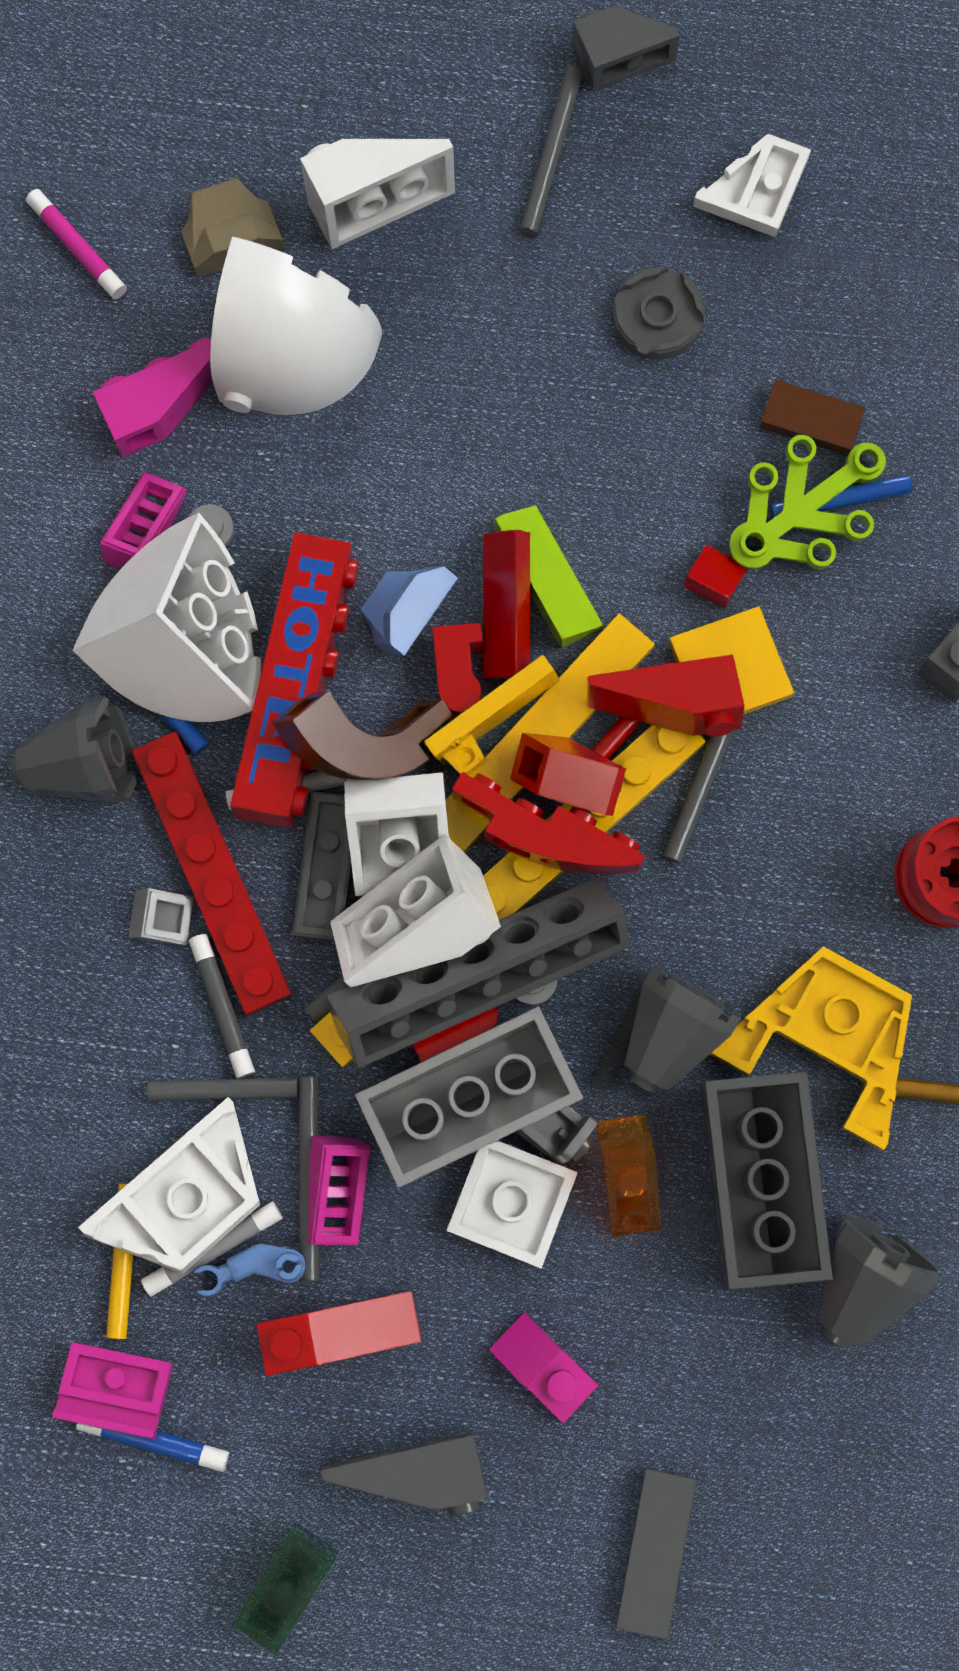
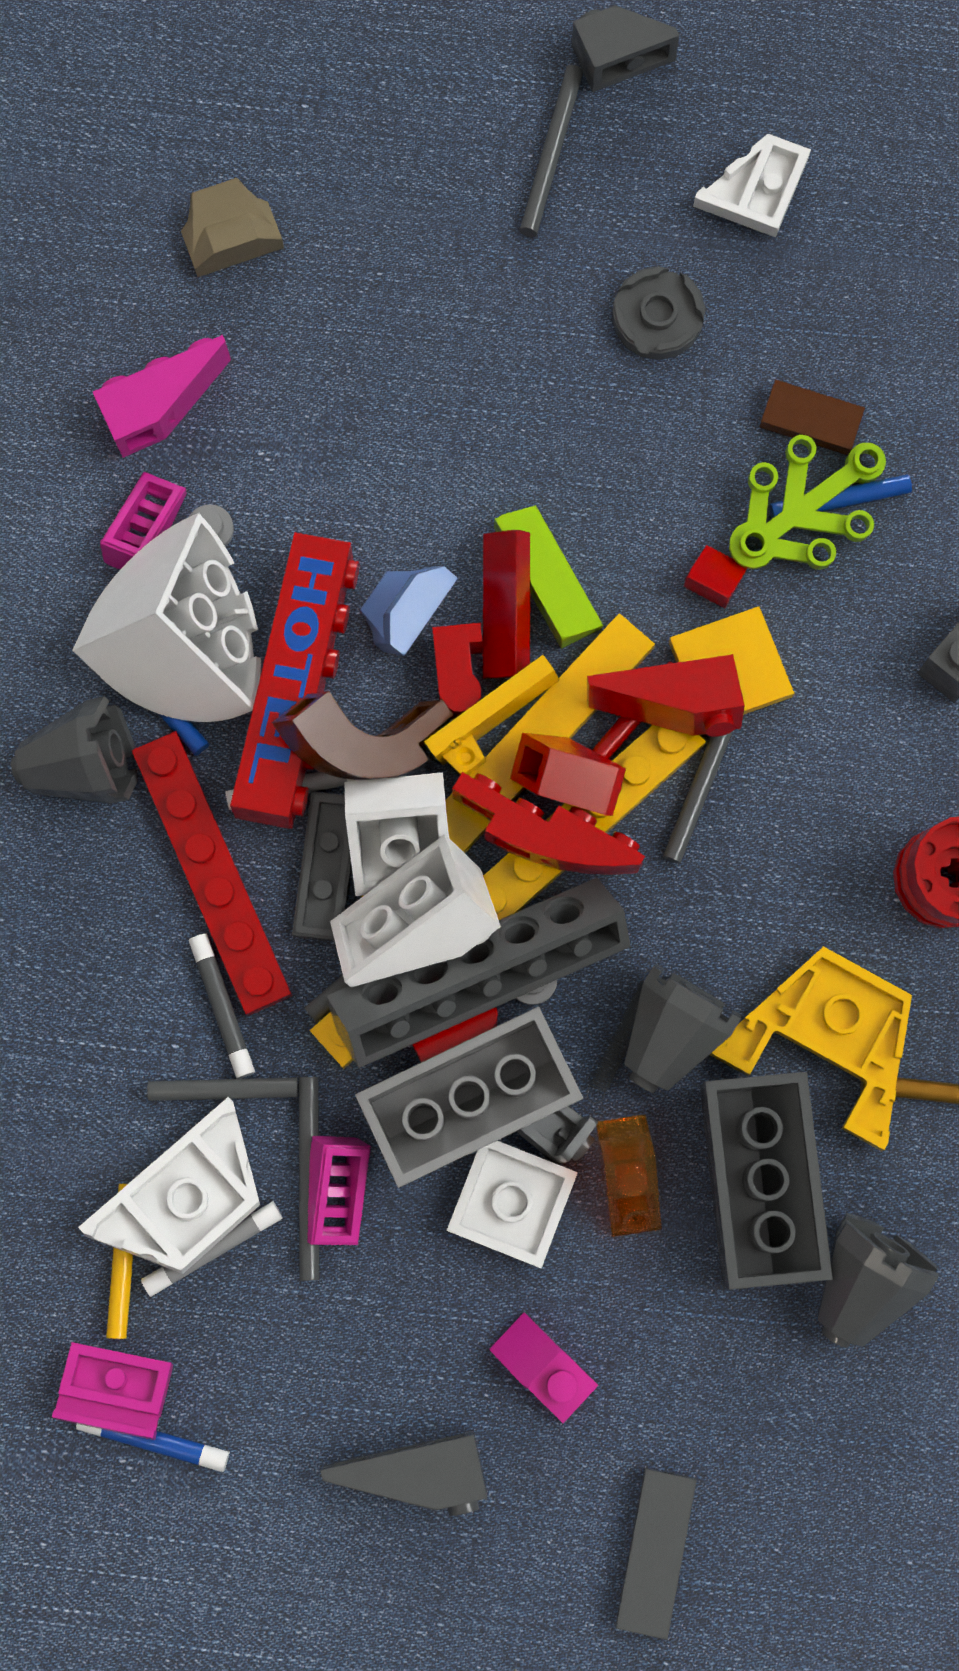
dark pink bar [26,189,127,299] -> none
light grey slope [129,888,194,946] -> none
medium blue arm [194,1243,305,1296] -> none
white brick [210,236,383,415] -> none
clear green brick [231,1522,339,1655] -> none
slope [257,1291,422,1376] -> none
white slope [300,139,455,249] -> none

